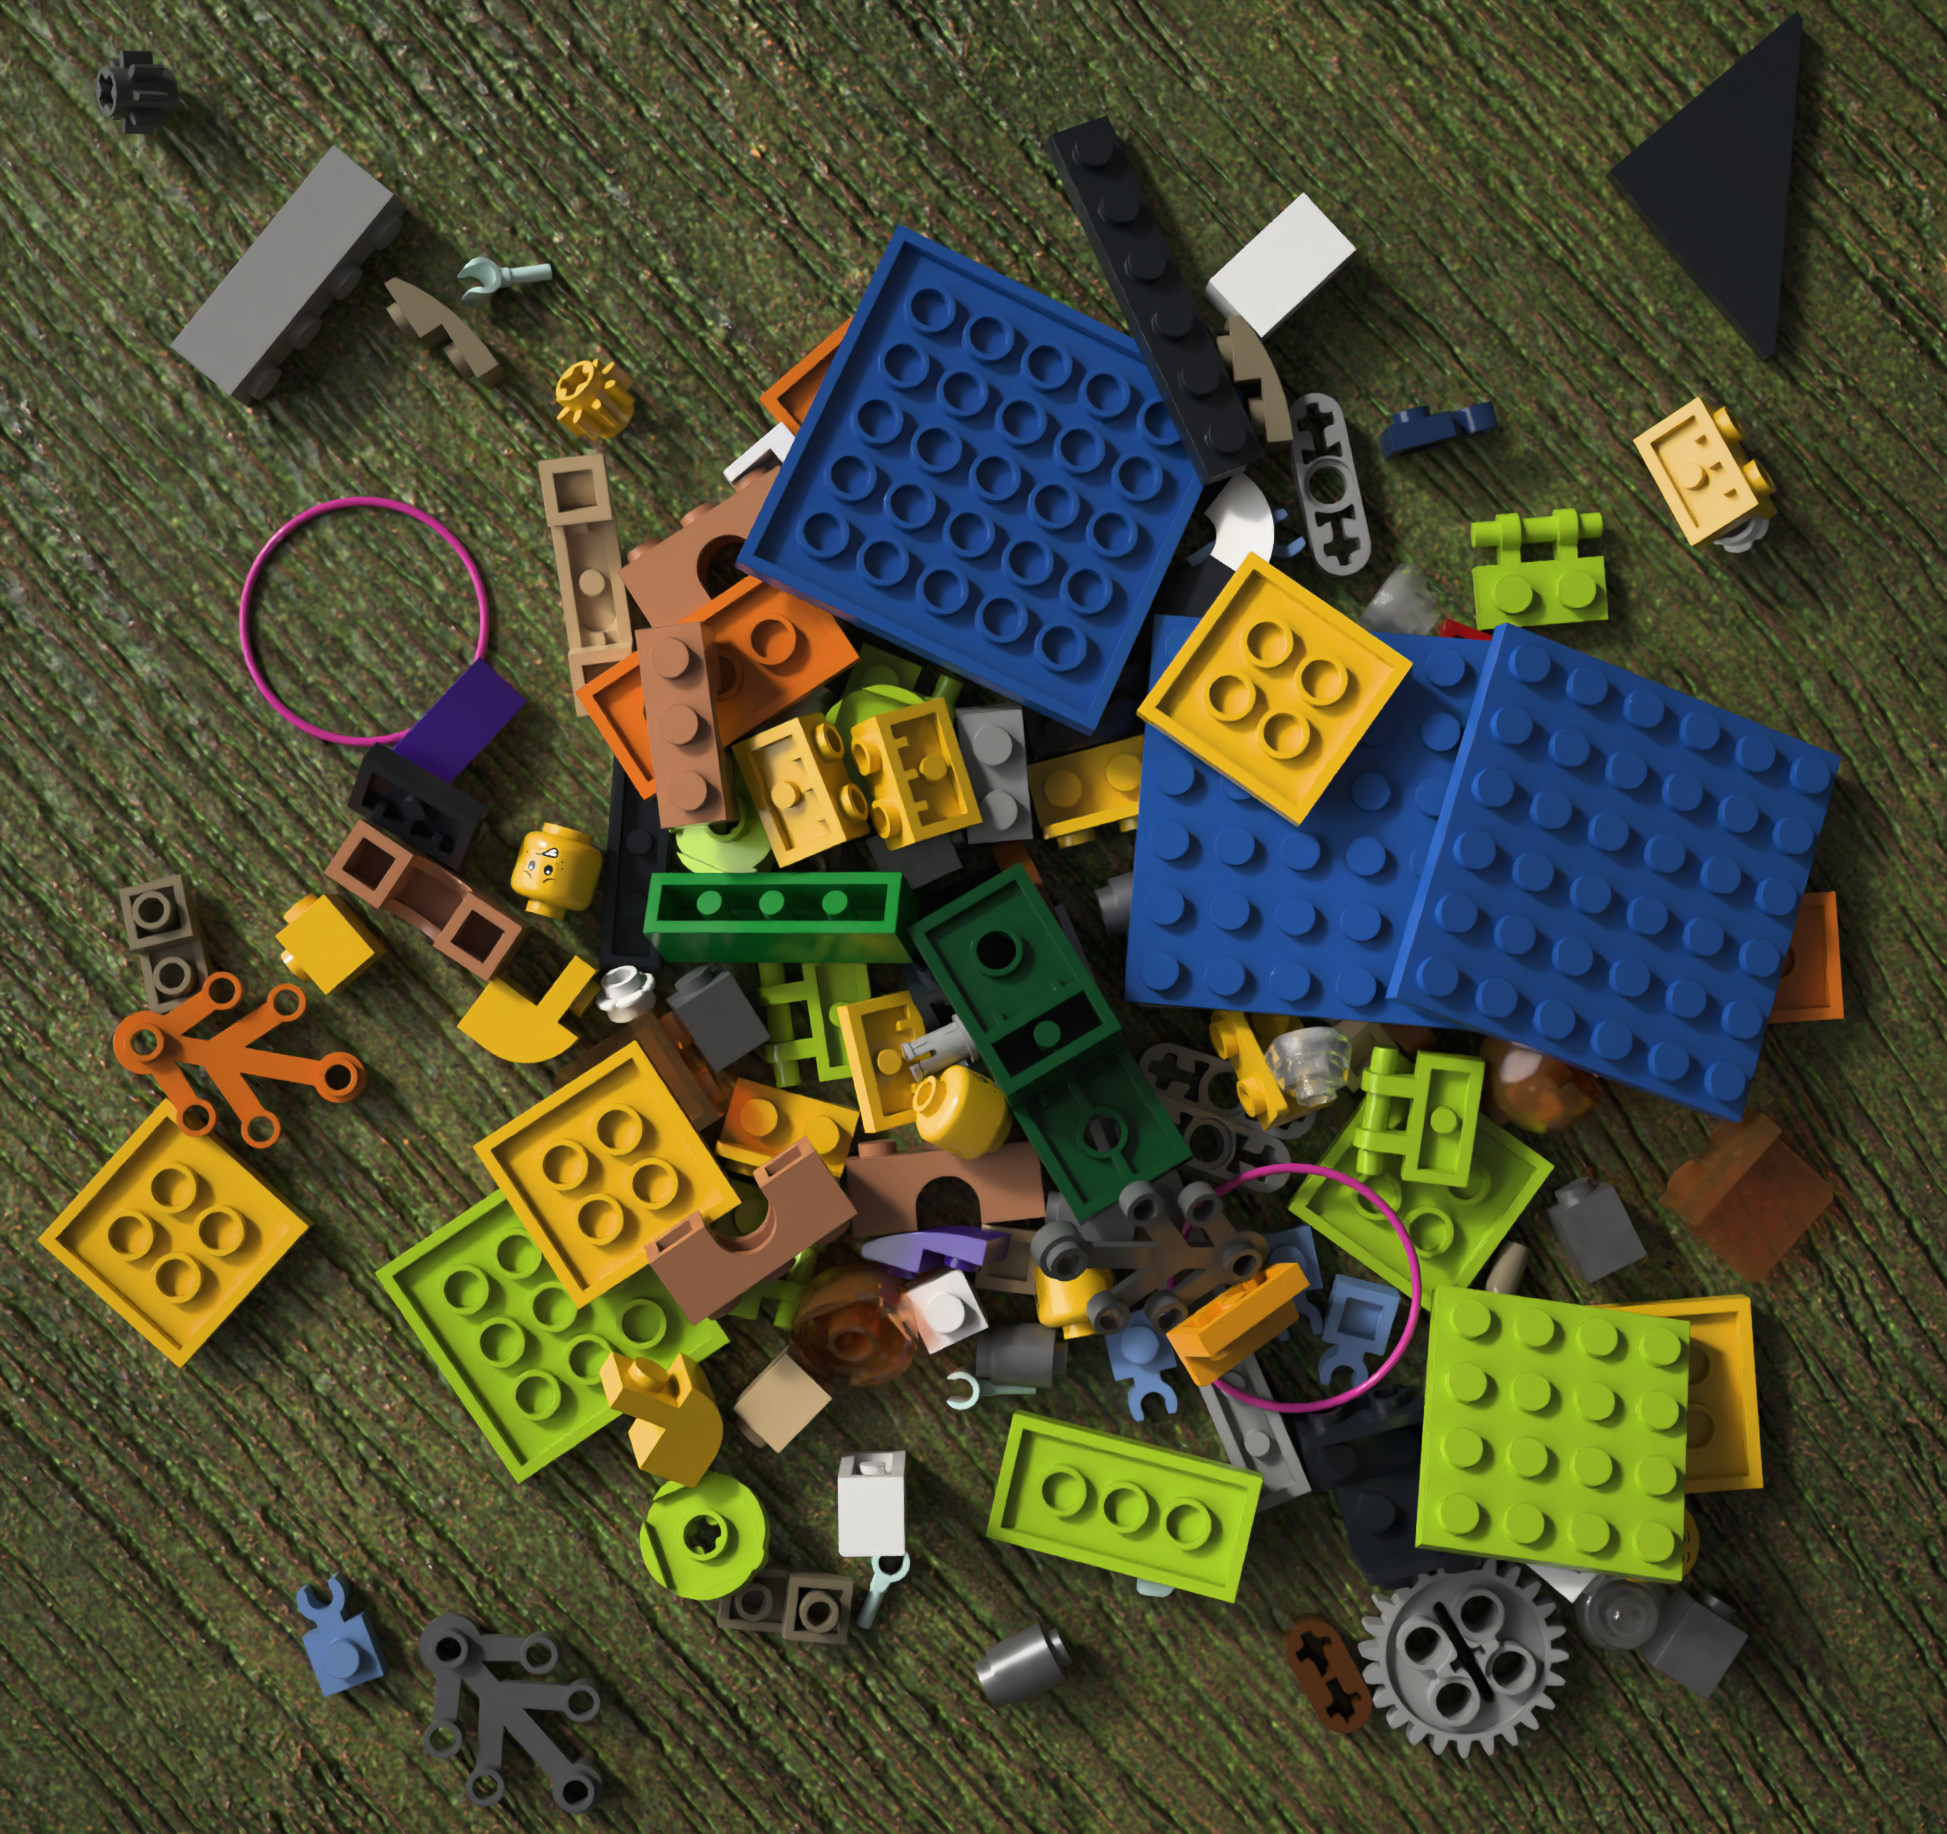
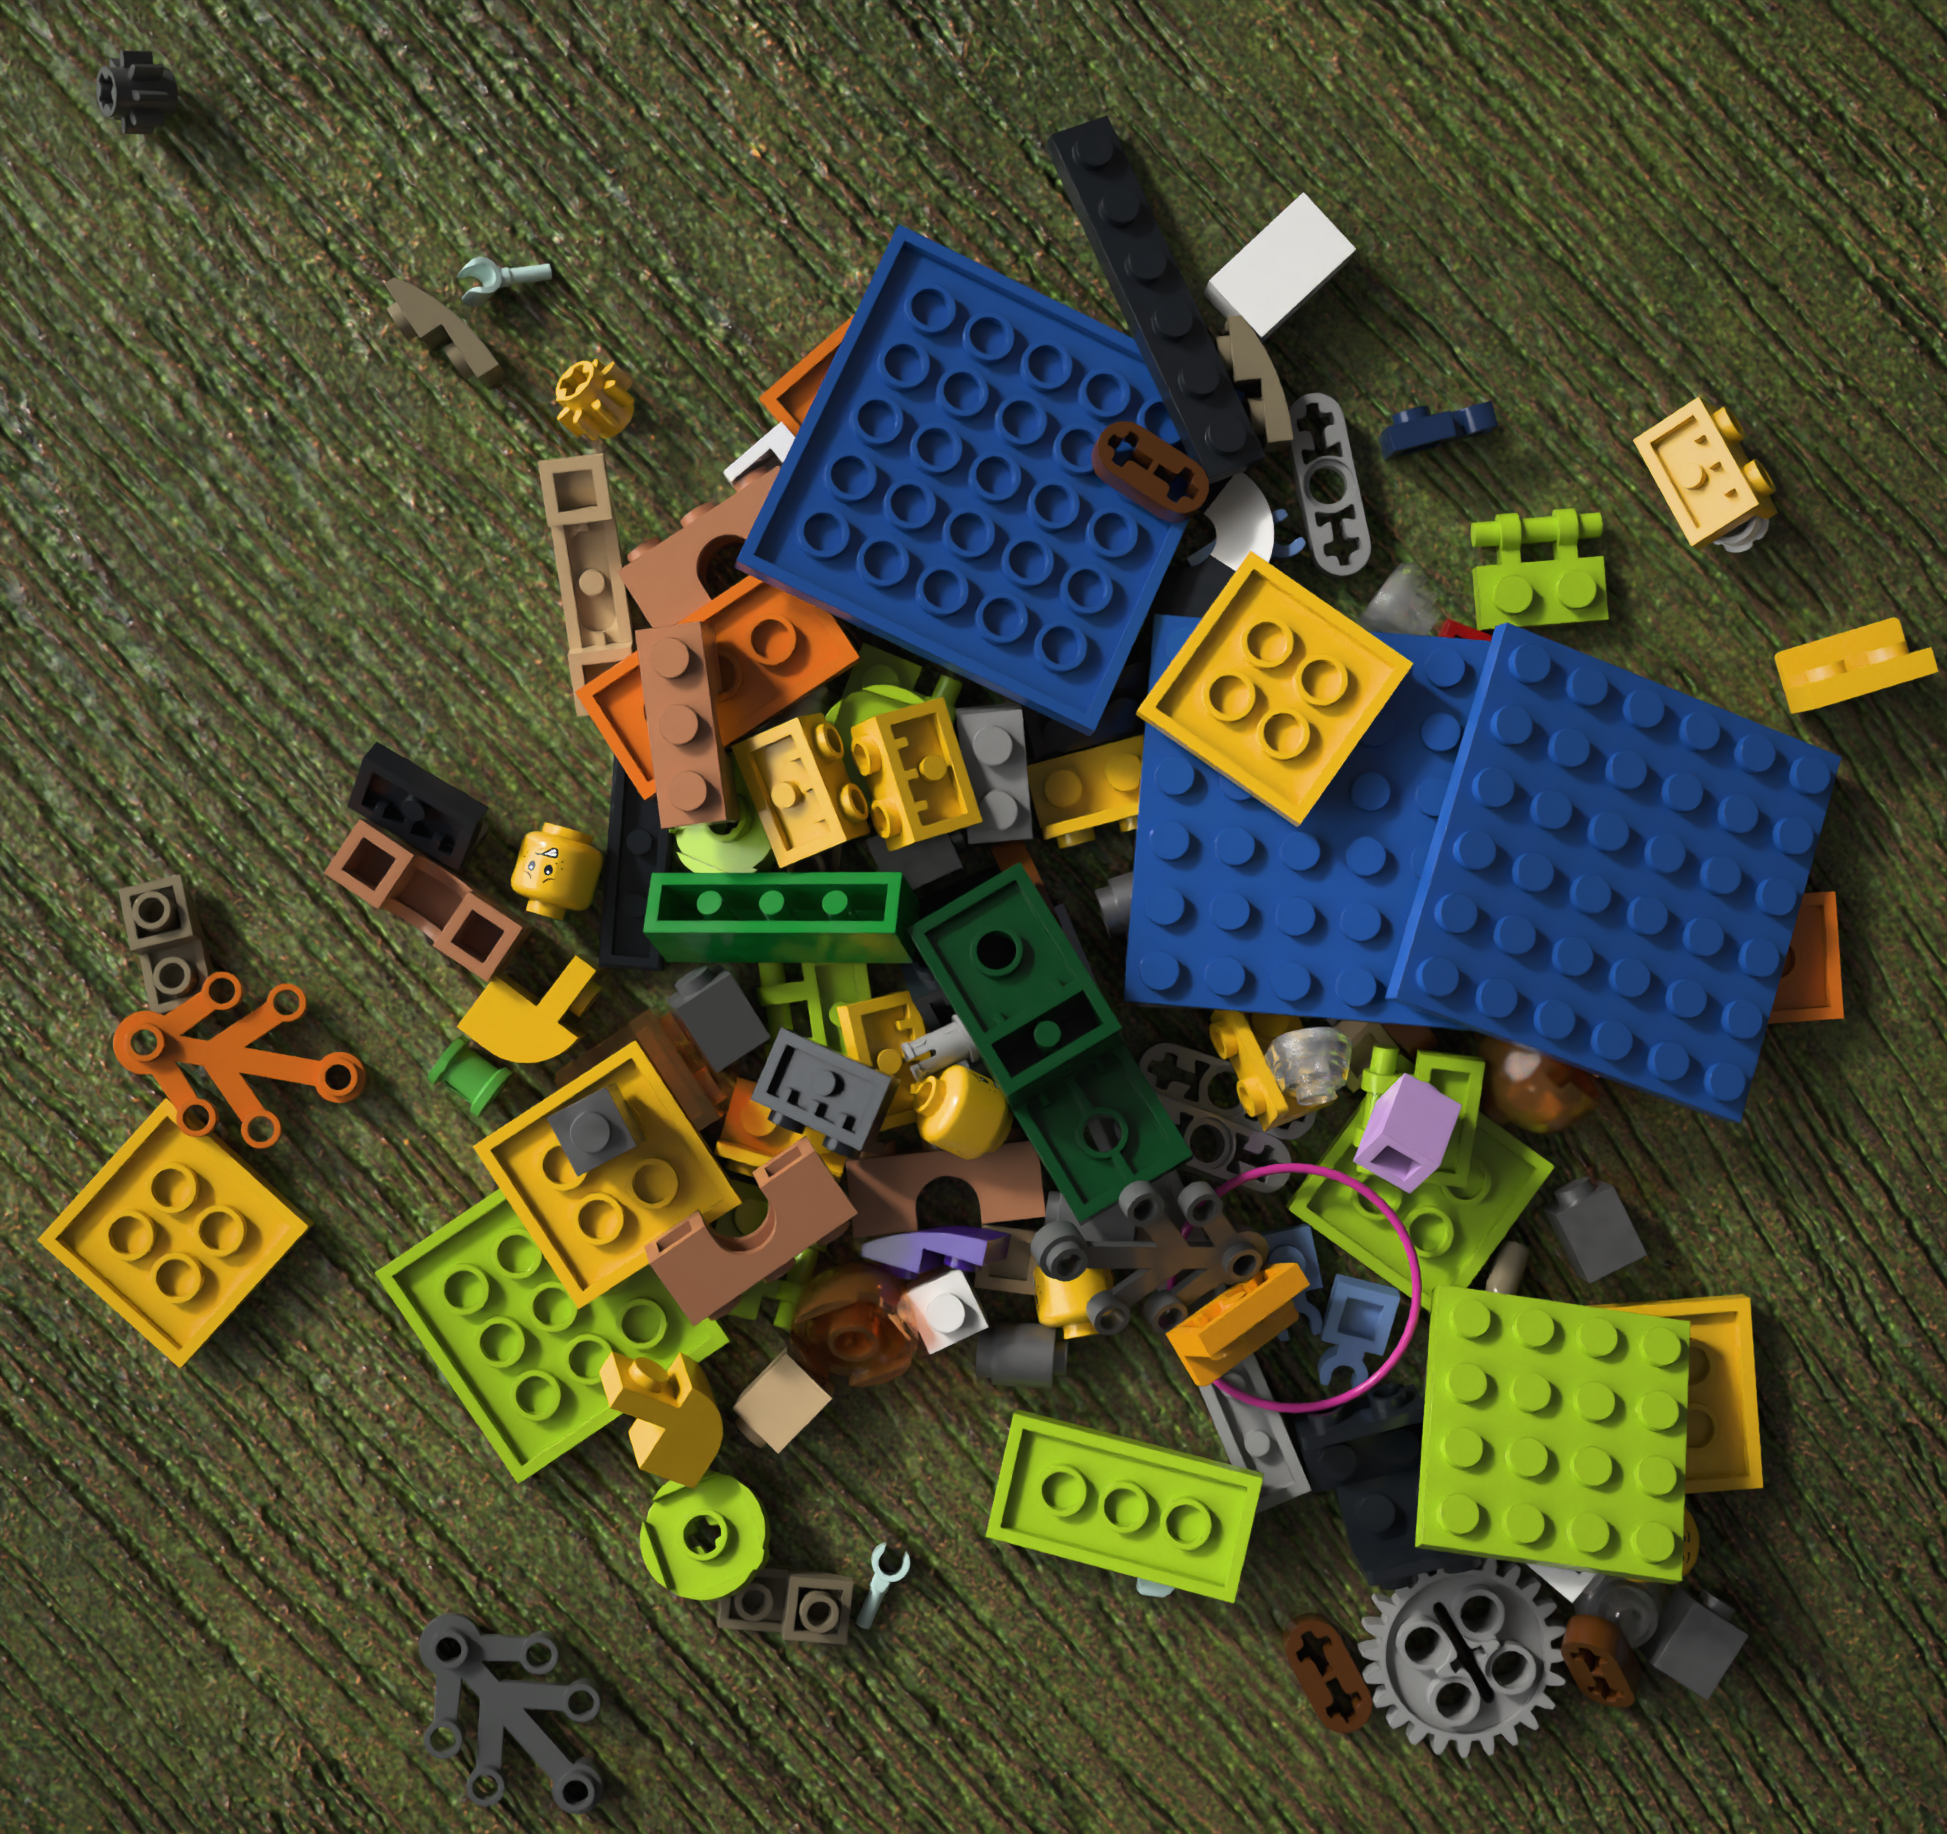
light grey brick [170,145,406,406] -> none
dark pink piece [239,496,490,747] -> none
yellow brick [275,893,388,995] -> none
medium blue plate [296,1572,389,1697] -> none
dark purple slope [391,657,527,784] -> none
white plate [596,966,656,1023] -> none
white panel [838,1450,907,1557] -> none
light aqua hand [947,1366,1036,1410] -> none
flat silver brick [974,1621,1074,1709] -> none
medium blue plate [1104,1305,1177,1422] -> none
black tile [1605,11,1803,362] -> none
clear orange bracket [1657,1108,1834,1282] -> none
none -> bright green bush [427,1034,513,1118]
none -> flat silver brick [547,1082,646,1177]
none -> bracket [751,1027,901,1160]
none -> reddish brown beam [1091,421,1209,522]
none -> lavender brick [1353,1073,1462,1194]
none -> reddish brown beam [1560,1614,1642,1708]
none -> yellow bracket [1775,617,1939,714]

